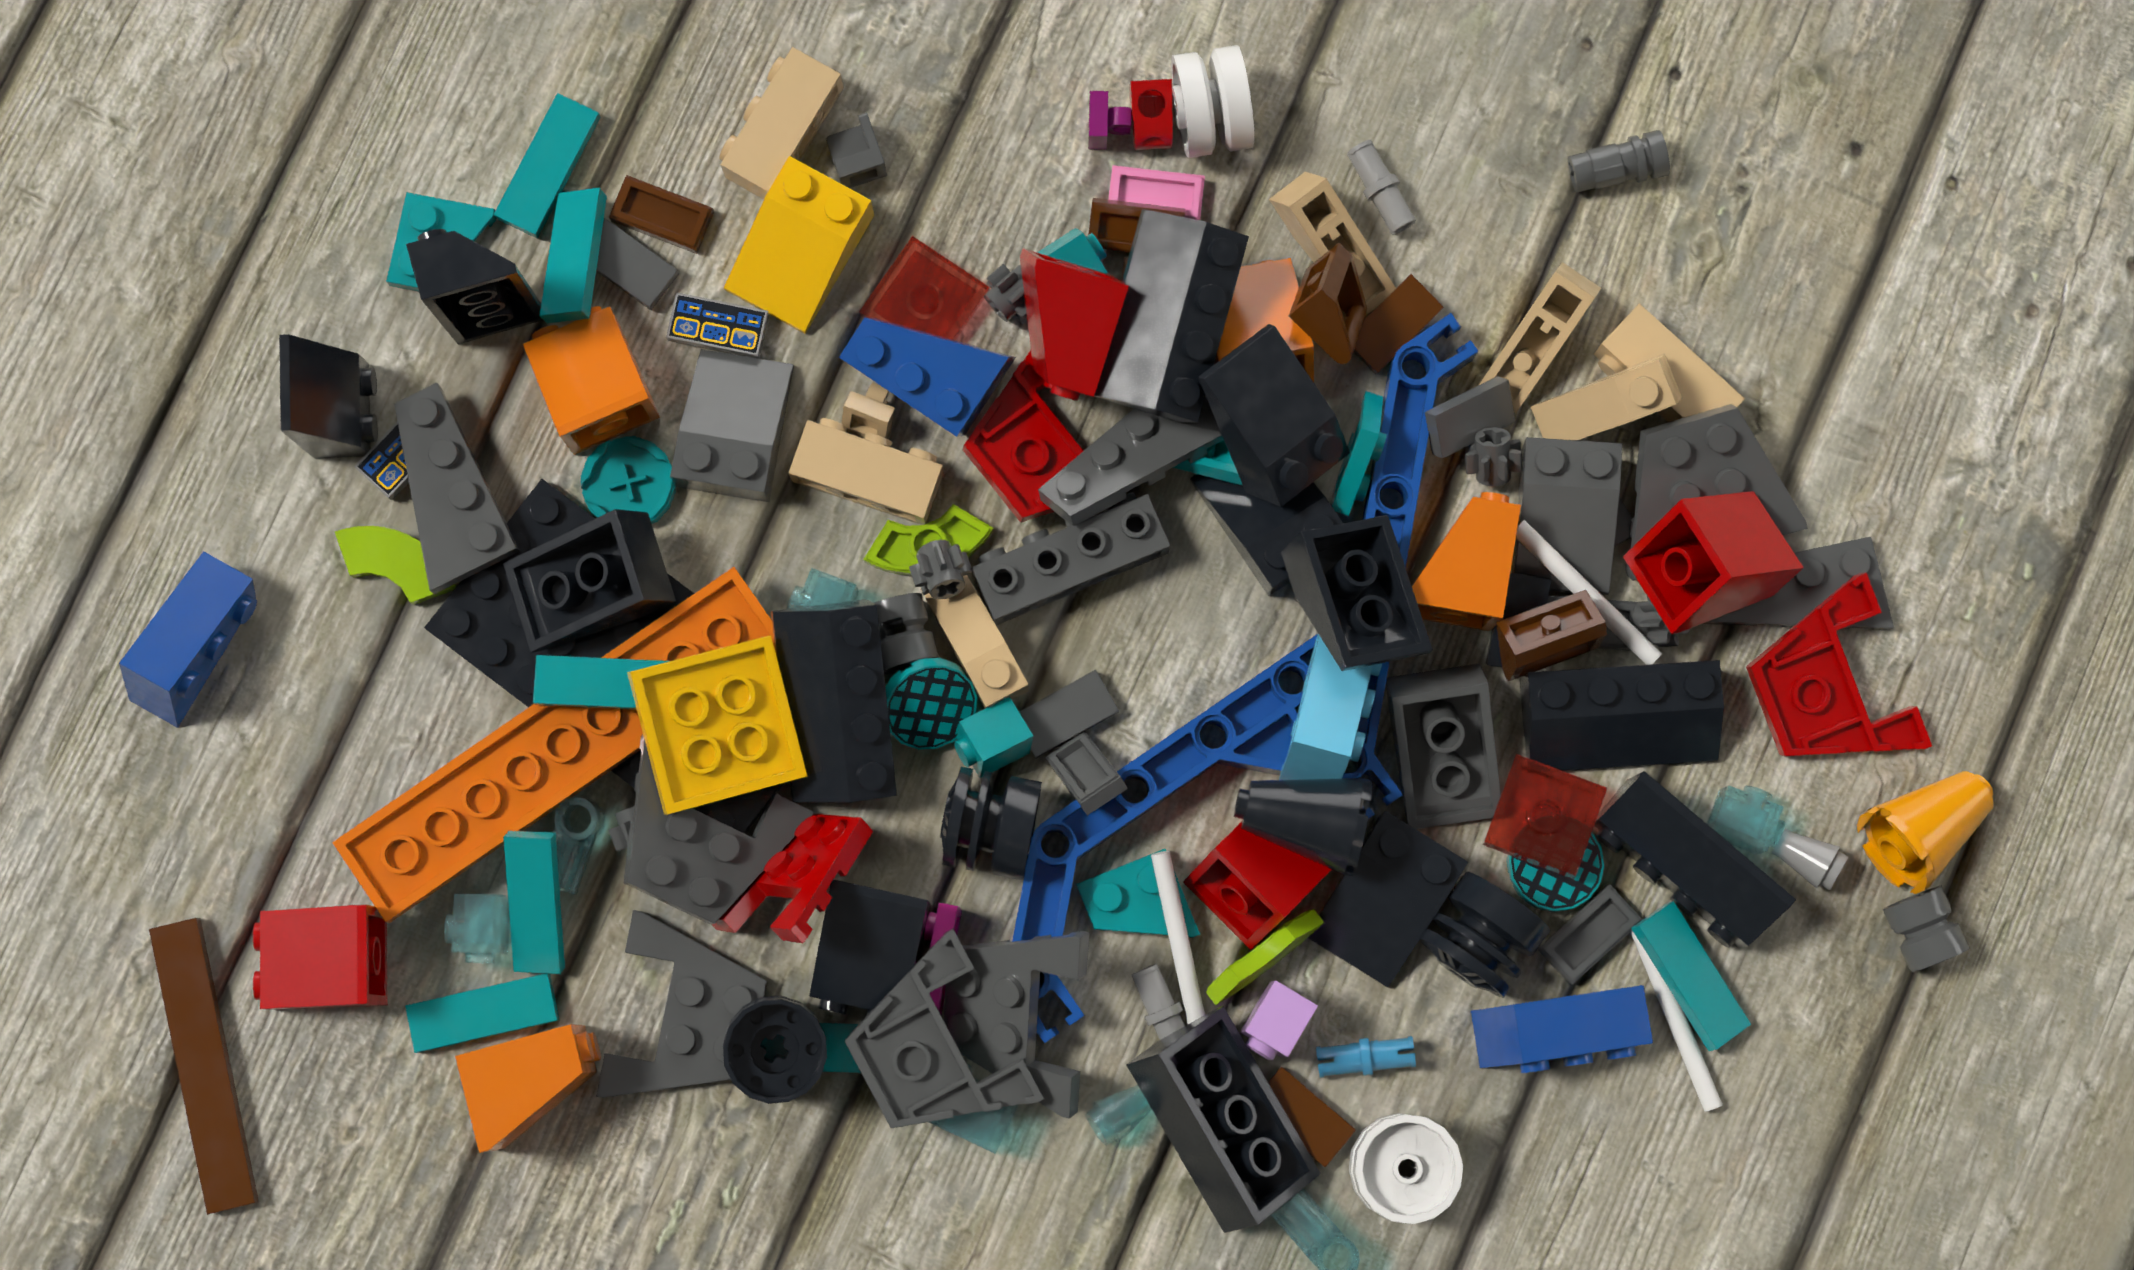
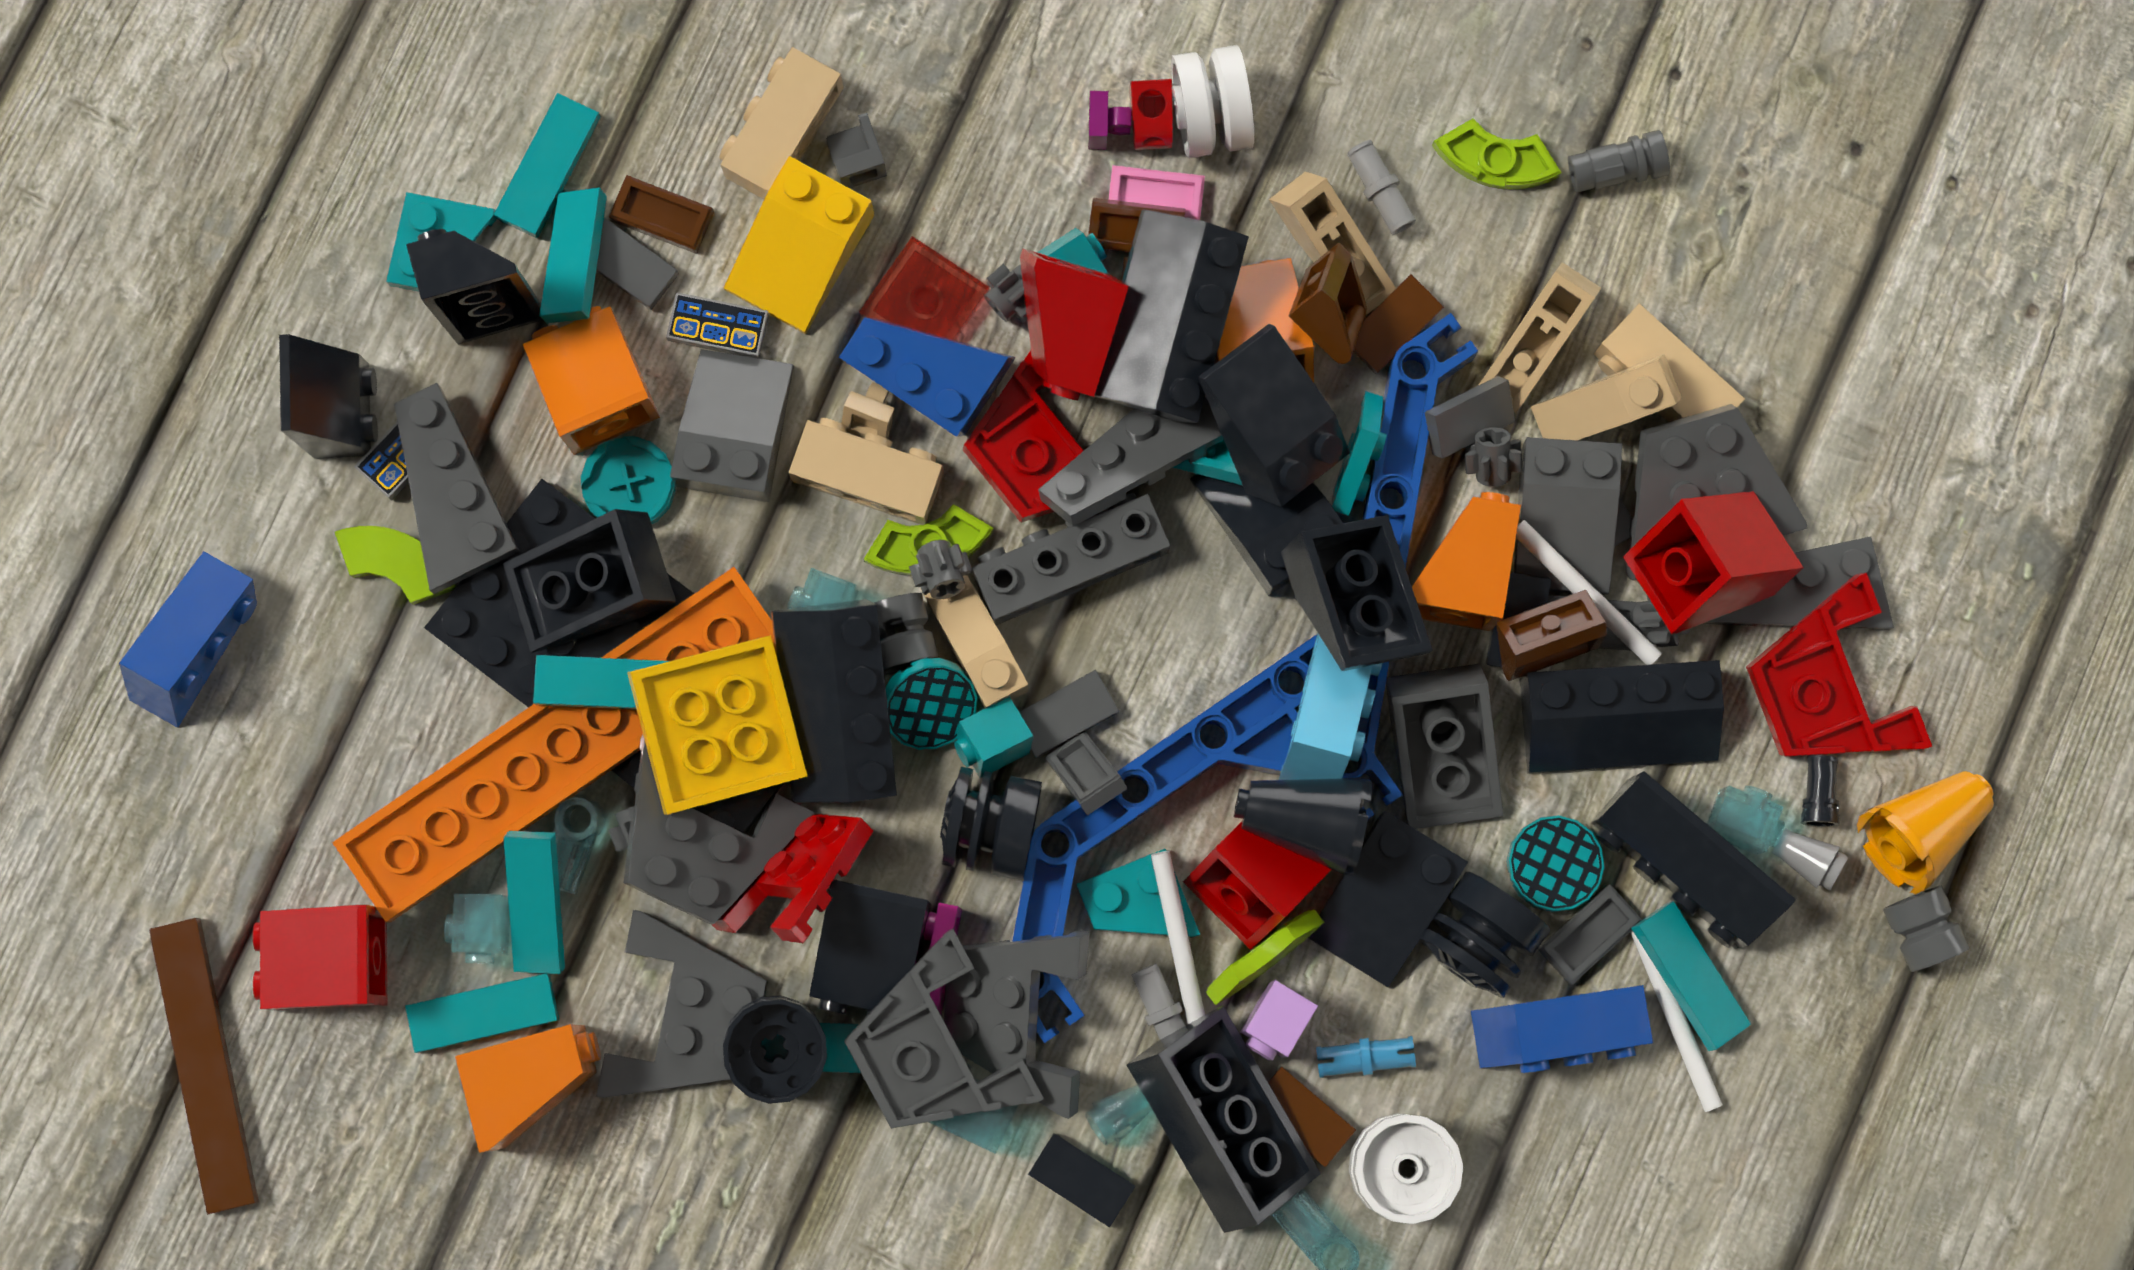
clear red plate [1483,754,1607,879] -> none
none -> black tile [1028,1133,1136,1228]
none -> lime tile [1432,118,1562,190]
none -> black pin [1800,755,1840,827]

